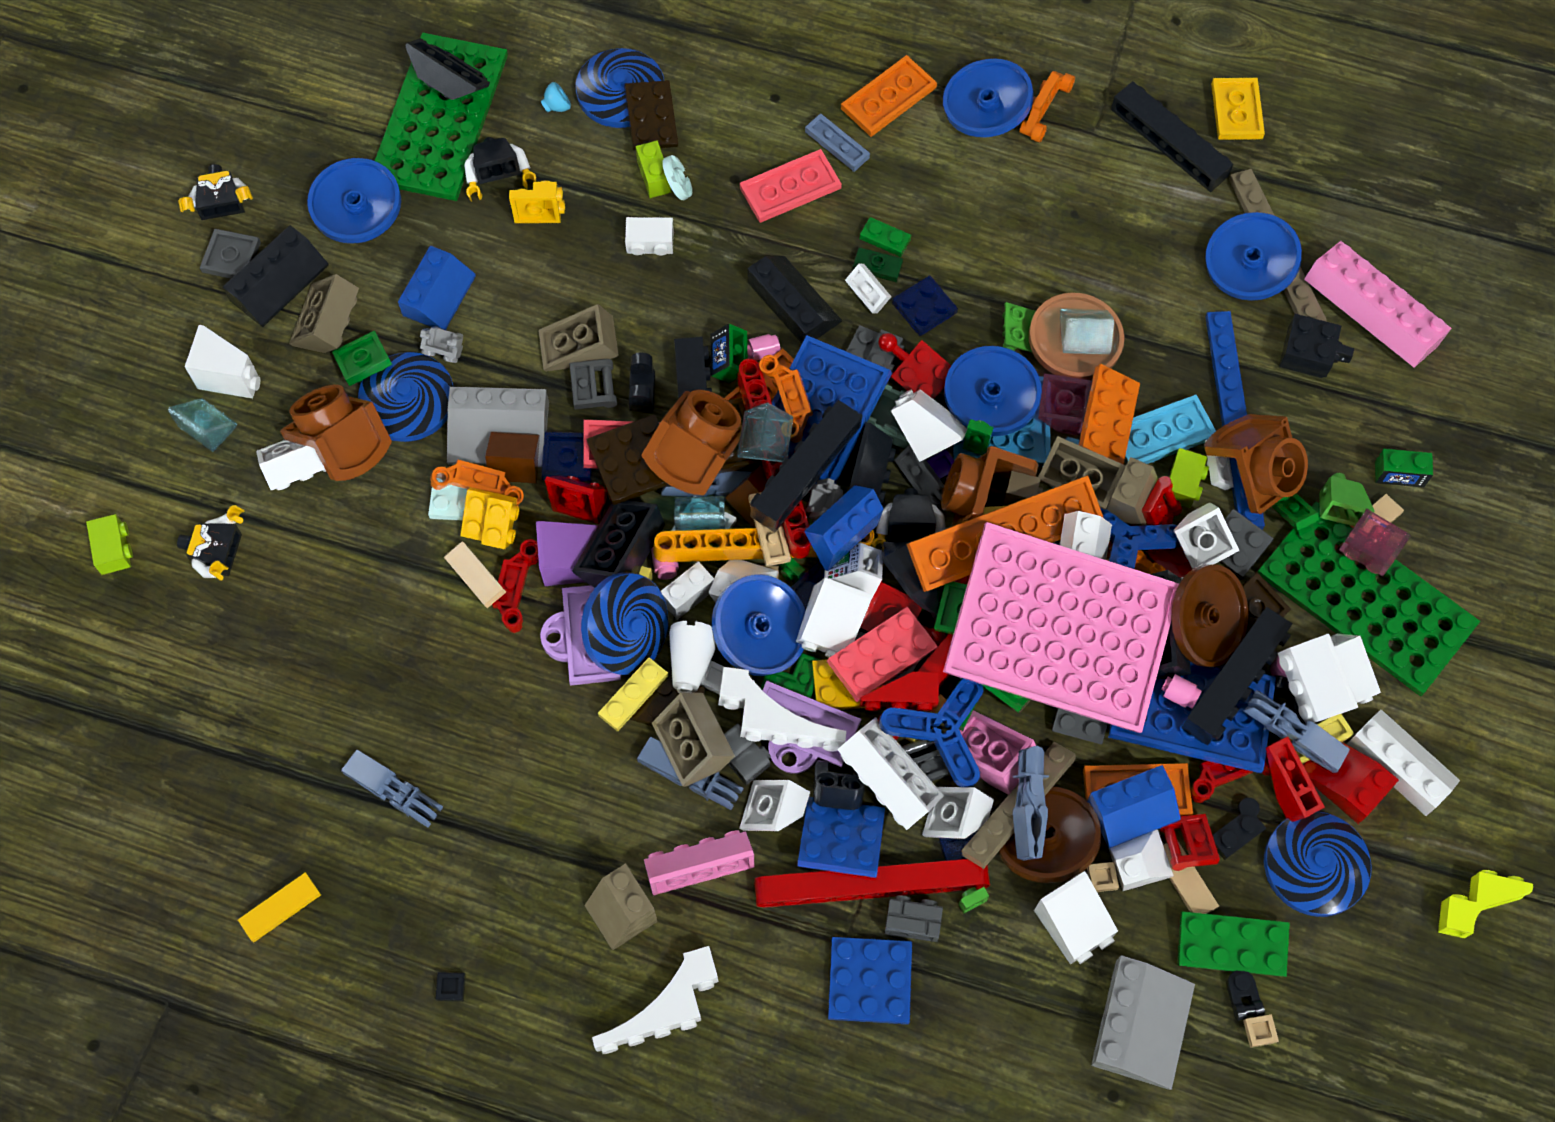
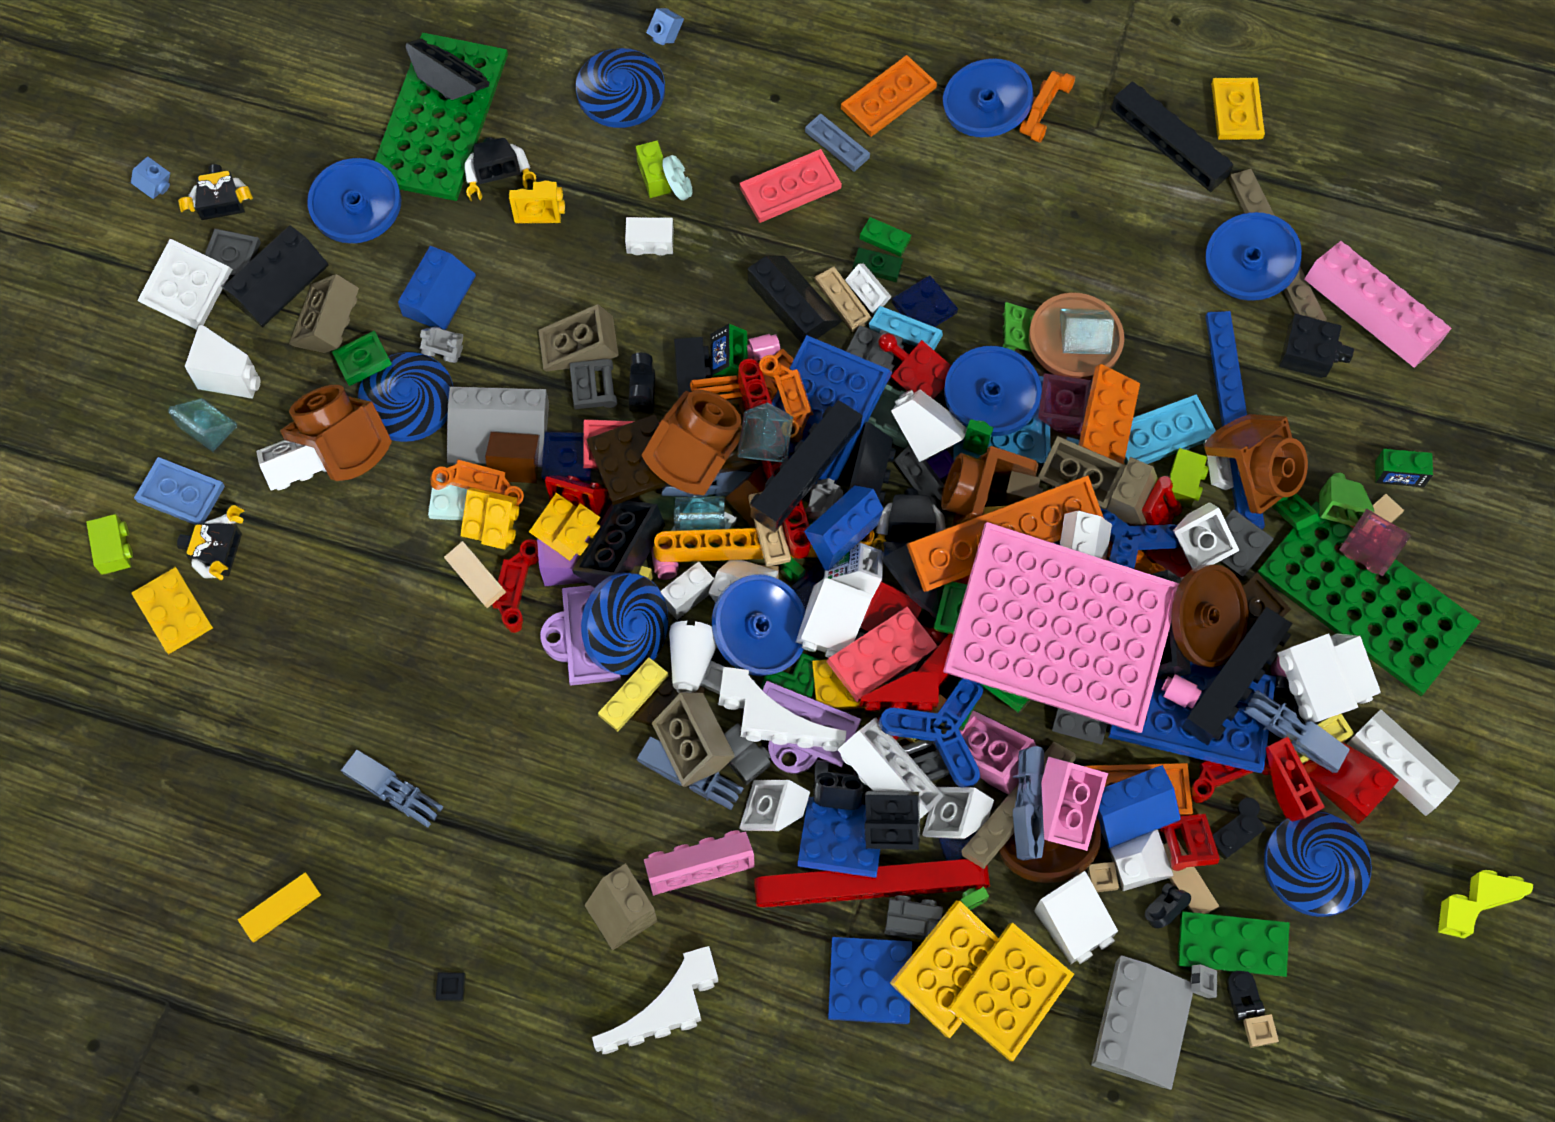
medium azure brick [541,82,571,112] -> none
dark brown plate [624,80,678,150] -> none
none -> medium blue brick [131,156,170,199]
none -> yellow plate [132,567,213,654]
none -> medium blue plate [134,457,225,525]
none -> white plate [137,239,233,330]
none -> yellow plate [529,493,601,561]
none -> medium blue brick [646,8,684,45]
none -> orange tile [690,375,742,400]
none -> tan tile [814,267,872,333]
none -> black slope [865,791,920,850]
none -> medium azure plate [869,306,943,350]
none -> yellow plate [890,900,998,1038]
none -> yellow plate [948,923,1074,1061]
none -> bright pink slope [1041,757,1108,851]
none -> black plate [1145,883,1191,928]
none -> light grey plate [1191,964,1217,998]

